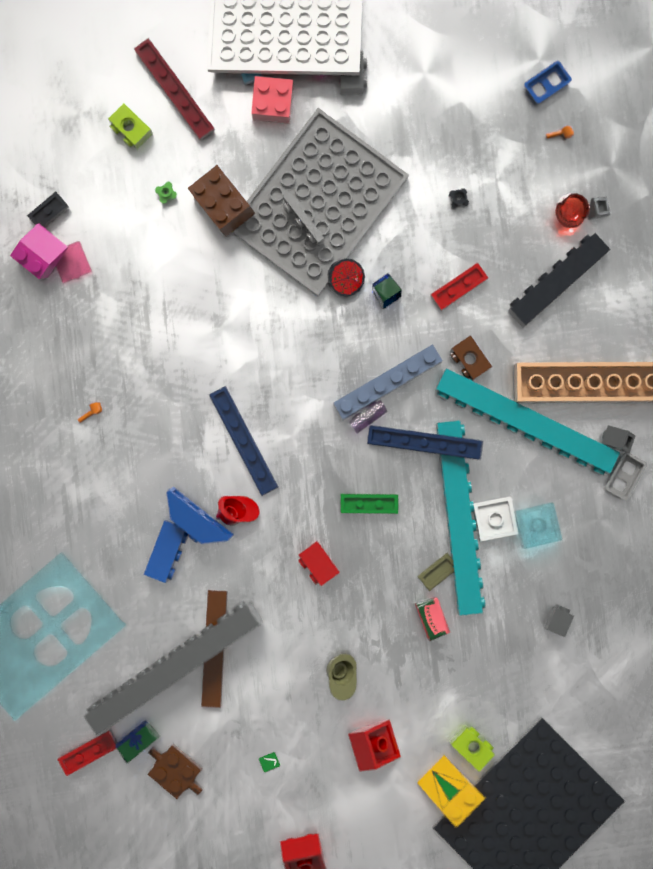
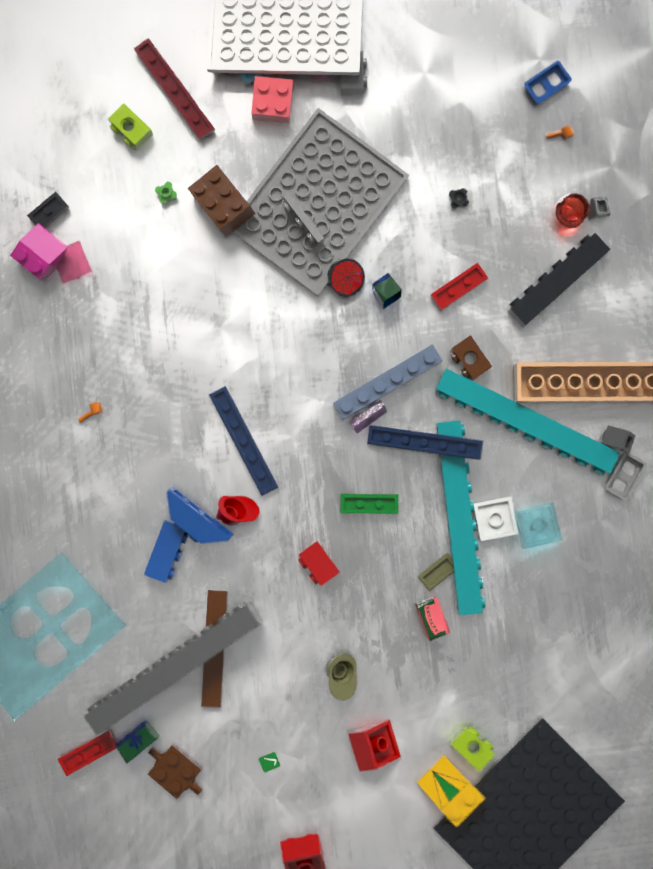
dark grey brick [544,606,574,637] -> none

